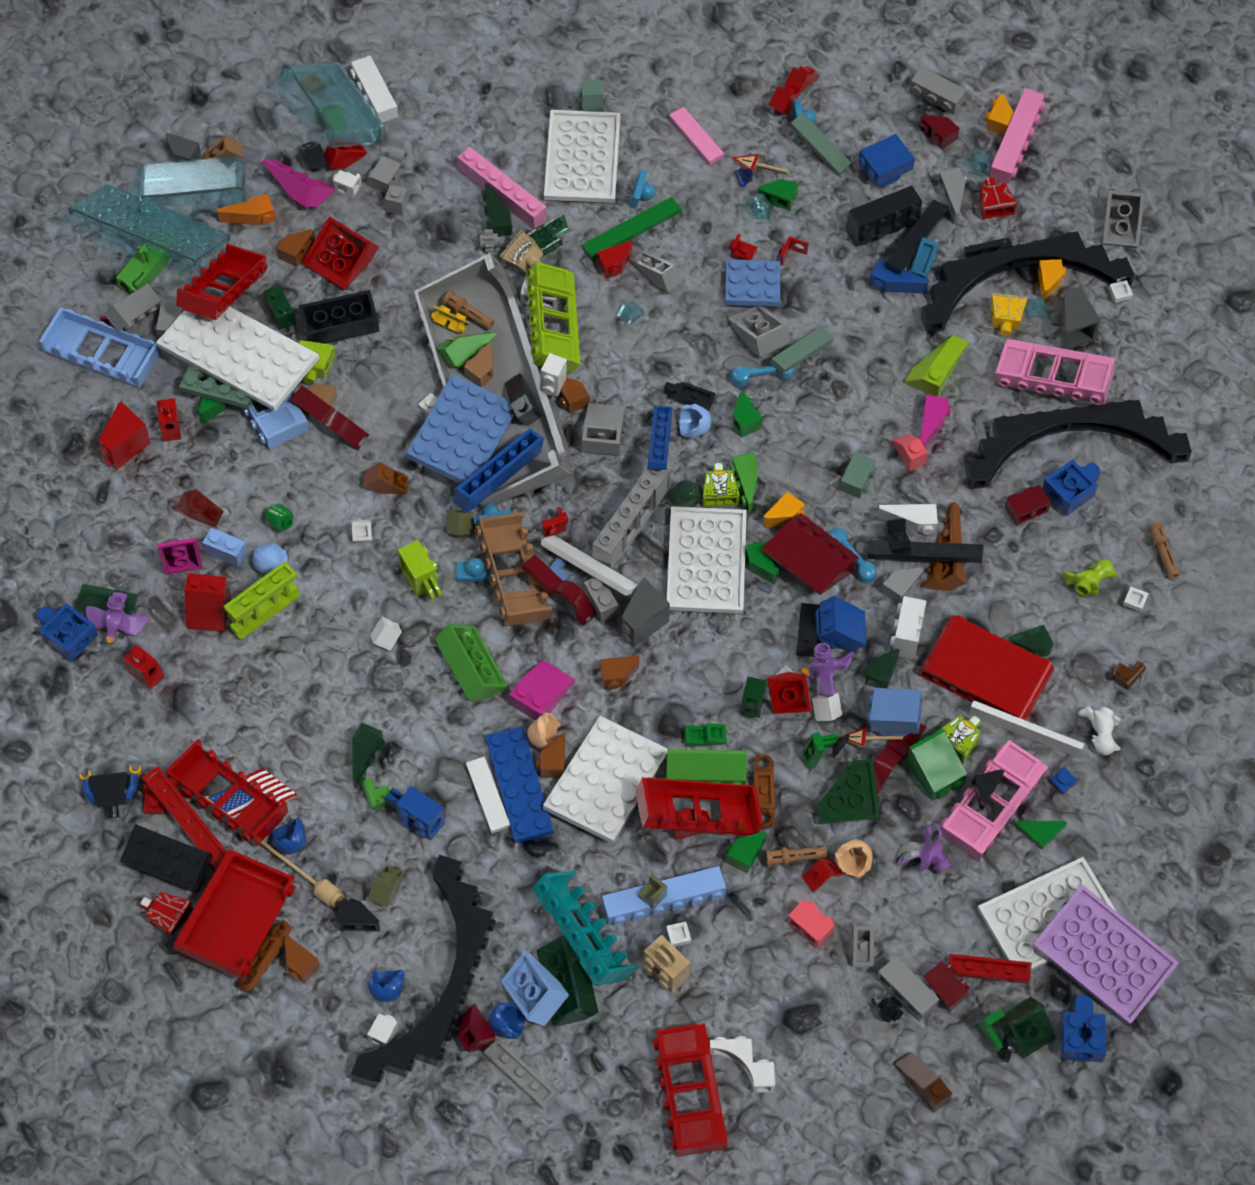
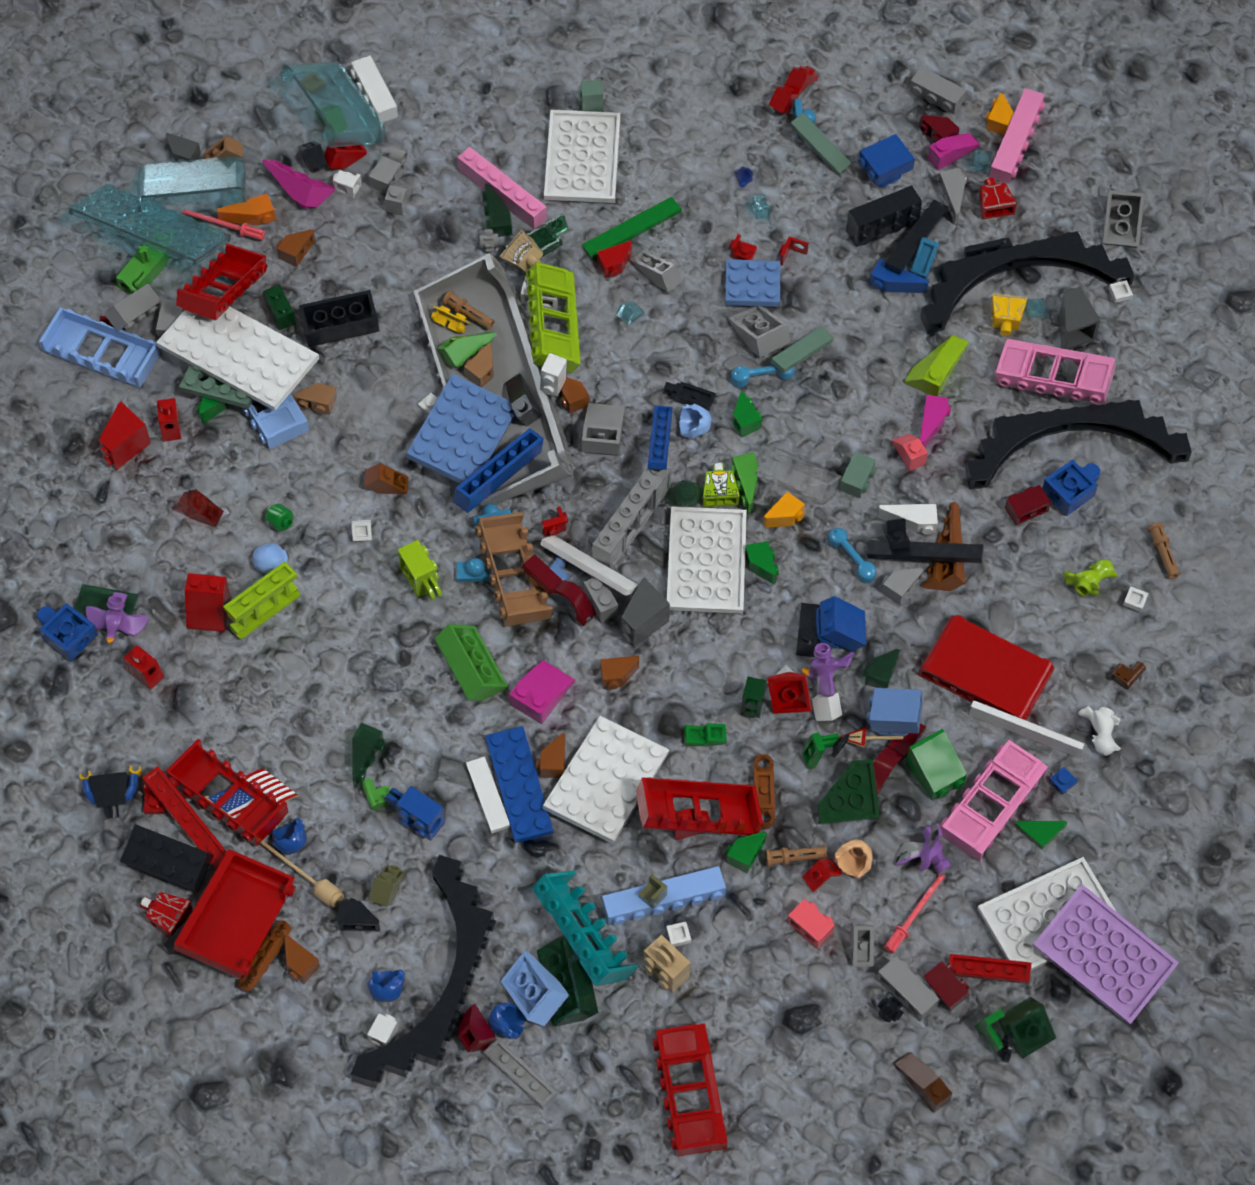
dark pink slope [157,538,203,575] -> none
light blue brick [202,528,248,568] -> none
dark red piece [291,385,369,450] -> none
lime torso [299,340,336,384] -> none
red slope [302,216,379,290] -> none
white panel [370,617,402,650] -> none
olive panel [447,510,474,536] -> none
light nougat hair [527,712,561,749] -> none
dark azure tile [629,169,655,209] -> none
bright green slope [666,749,747,785] -> none
bright pink tile [669,107,724,165] -> none
white arch [709,1036,775,1093] -> none
tan piece [731,154,788,173] -> none
green slope [757,179,799,211] -> none
dark red slope [762,513,859,595] -> none
white wedge [889,596,926,660] -> none
torso [940,715,981,764] -> none
black slope [971,769,1004,810] -> none
clear green slope [1008,625,1054,658] -> none
light orange slope [1038,259,1066,301] -> none
blue brick [1061,995,1106,1062] -> none
none -> coral piece [182,209,266,240]
none -> coral piece [883,874,945,954]
none -> dark pink slope [927,132,980,170]

